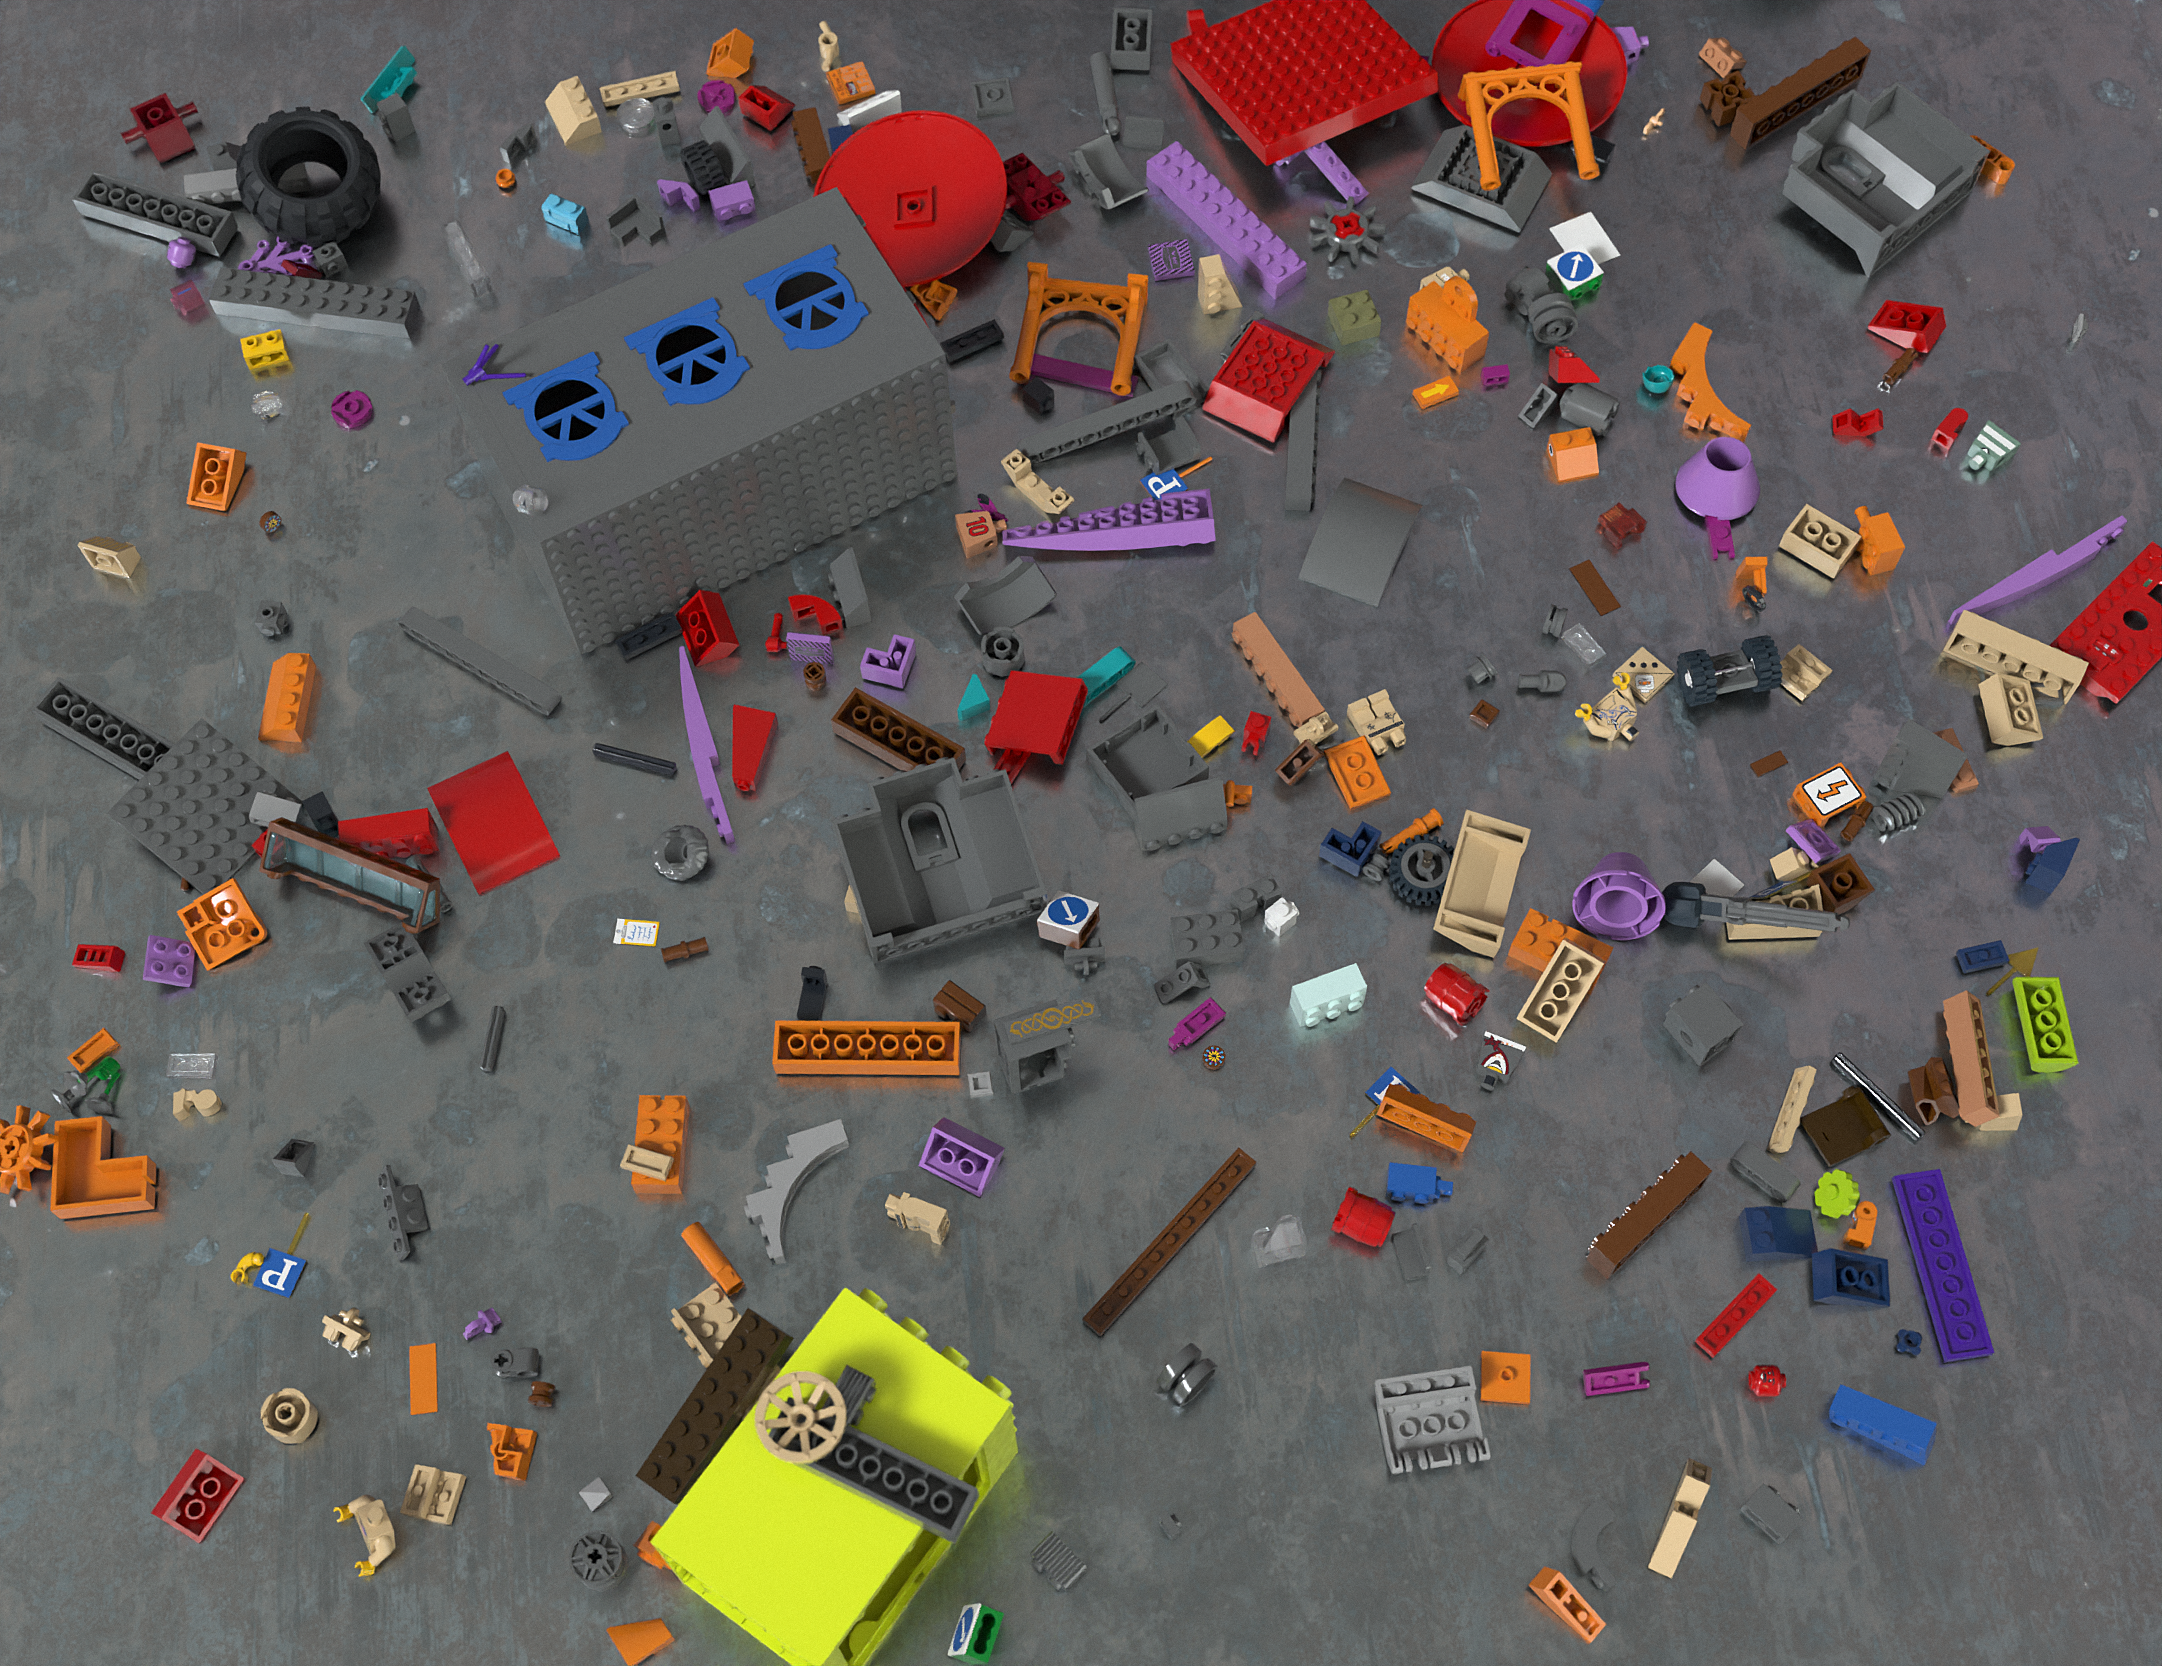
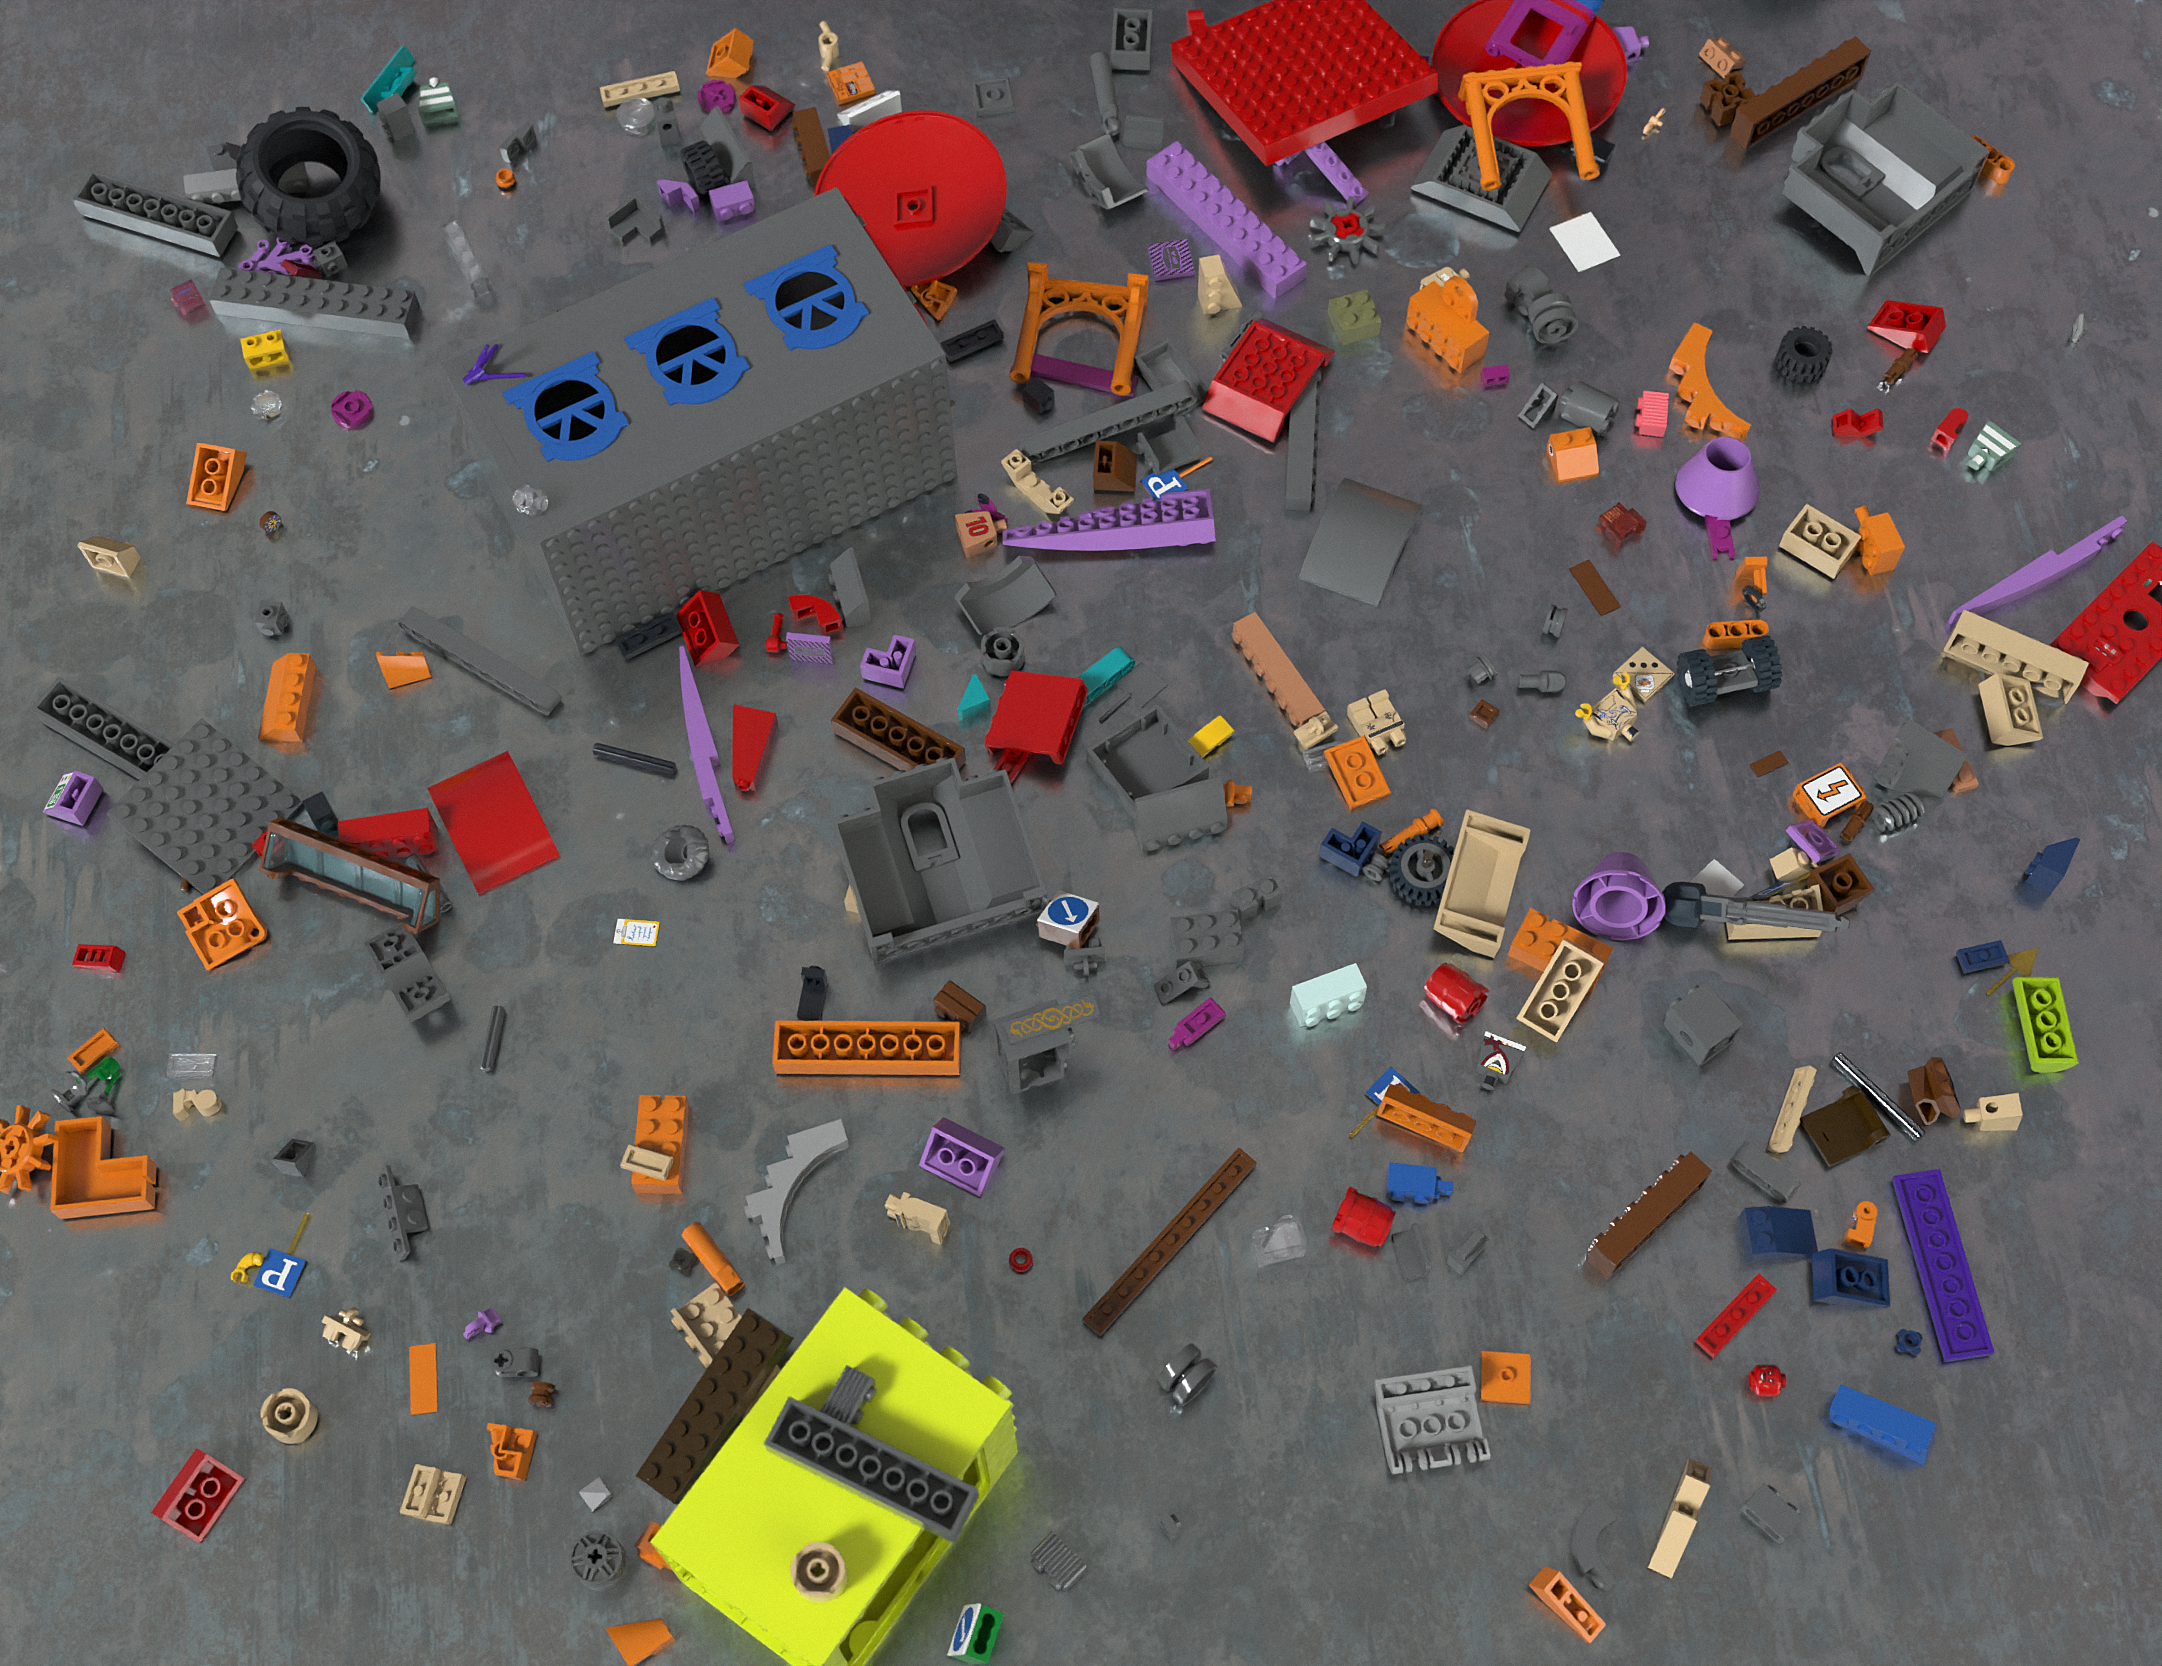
dark red slope [120,93,198,163] -> none
medium lavender plate [143,935,195,988] -> none
medium lavender head [167,237,196,268] -> none
light grey brick [249,791,302,827] -> none
tan torso [334,1494,395,1577] -> none
medium azure brick [541,193,589,235] -> none
tan slope [545,76,602,145] -> none
reddish brown pin [661,937,708,963] -> none
tan wheel [755,1371,847,1464] -> none
reddish brown wheel [803,662,827,691] -> none
light grey tile [968,1071,994,1098] -> none
dark red slope [1003,152,1071,221] -> none
tile [1202,1045,1226,1070] -> none
red brick [1241,711,1272,755] -> none
white brick [1264,897,1299,937] -> none
reddish brown brick [1275,739,1325,786] -> none
orange tile [1413,375,1459,409] -> none
piece [1545,244,1604,300] -> none
red slope [1548,345,1600,383] -> none
clear plate [1561,623,1606,668] -> none
magenta hinge [1583,1362,1650,1396] -> none
teal hair [1642,365,1675,394] -> none
tan slope [1780,644,1833,701] -> none
lime plant [1815,1169,1860,1219] -> none
nougat brick [1943,990,2000,1127] -> none
medium lavender slope [2019,826,2061,852] -> none
none -> medium lavender slope [43,771,104,826]
none -> orange slope [376,651,431,689]
none -> sand green torso [418,78,459,124]
none -> clear smoke plate [669,1248,697,1275]
none -> tan brick [791,1542,848,1603]
none -> red plate [1009,1248,1033,1272]
none -> reddish brown slope [1093,441,1137,492]
none -> coral brick [1635,390,1669,437]
none -> orange beam [1702,619,1769,650]
none -> black tyre [1776,326,1833,383]

